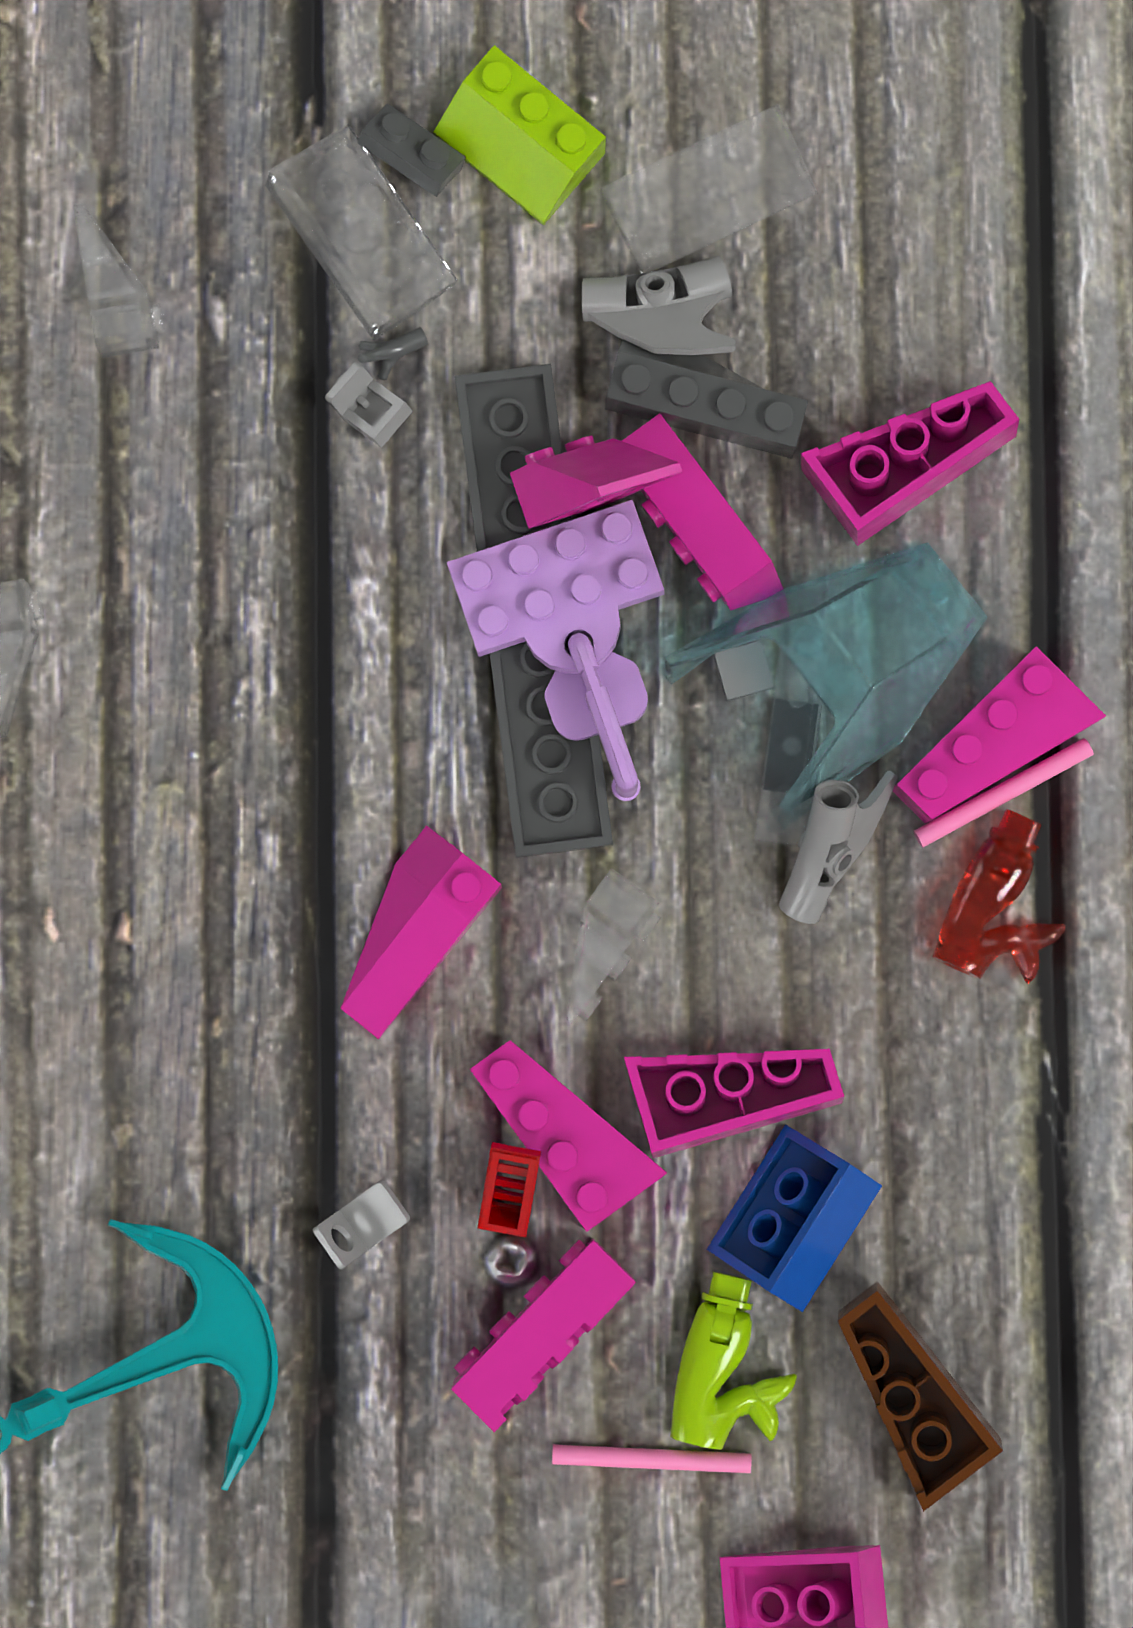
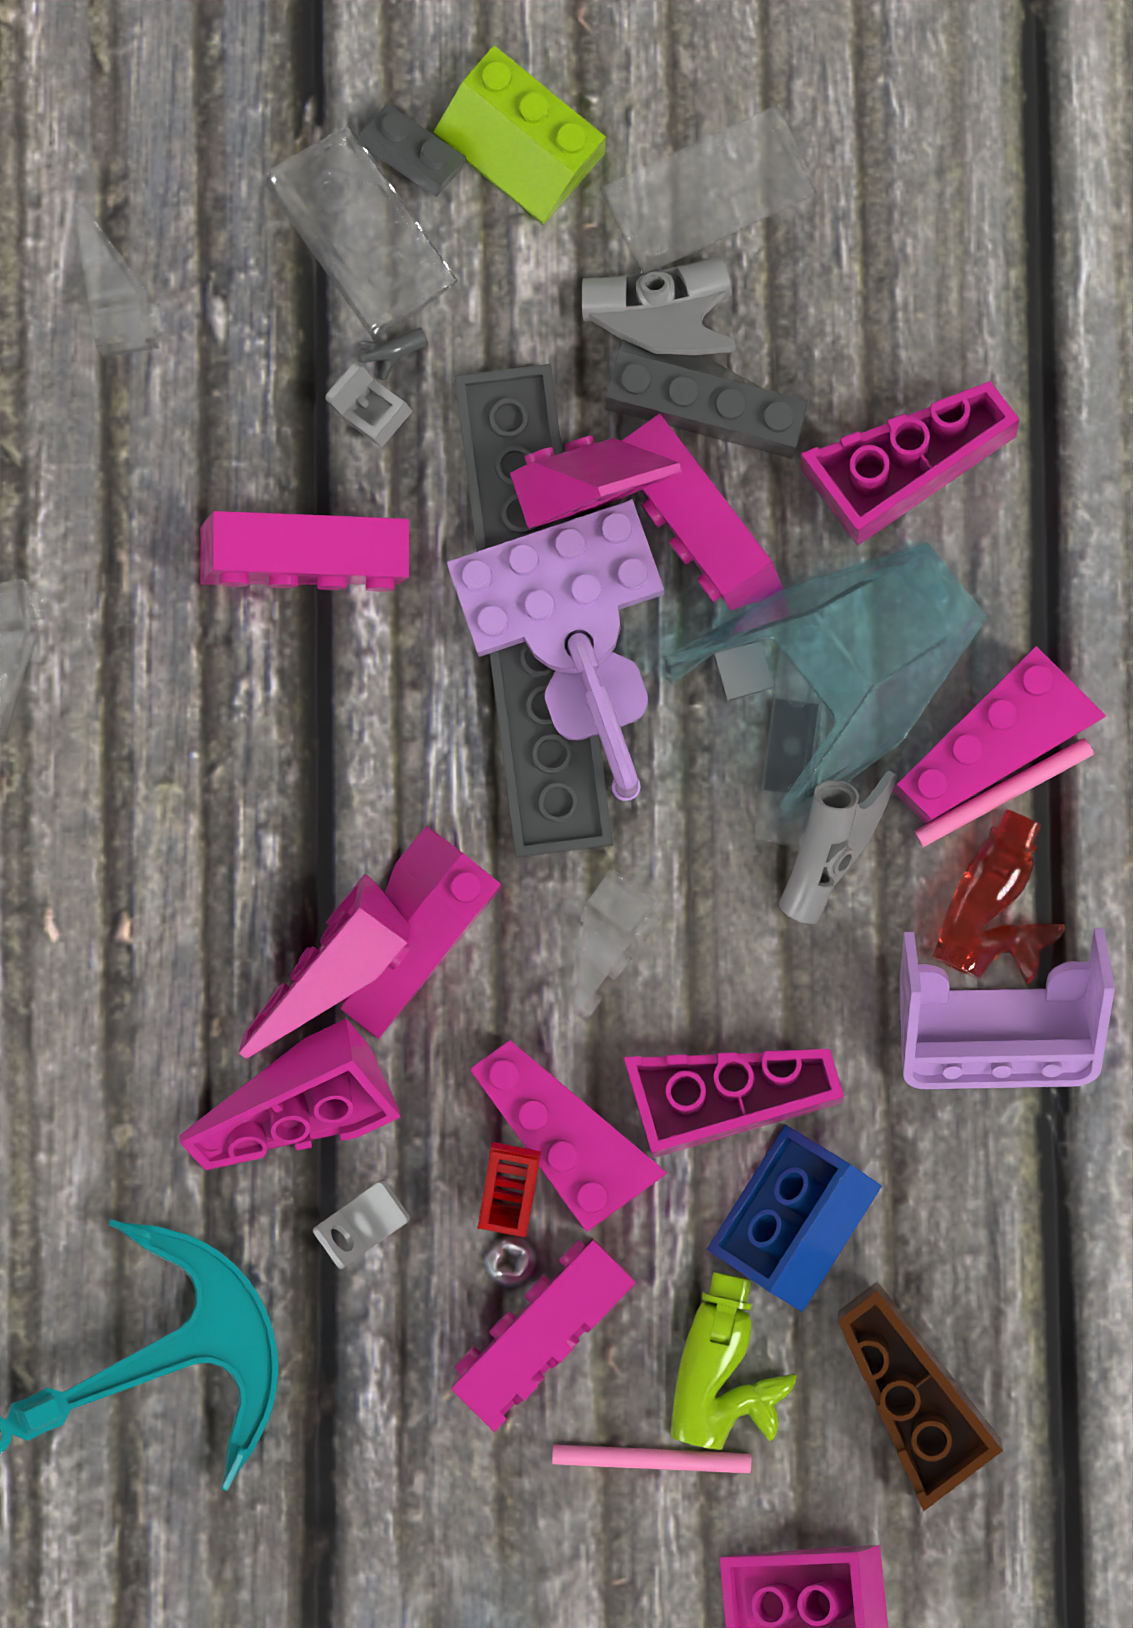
none -> dark pink wedge [179,1018,401,1170]
none -> dark pink wedge [200,511,409,592]
none -> wedge [239,874,410,1059]
none -> lavender windscreen [899,928,1115,1089]

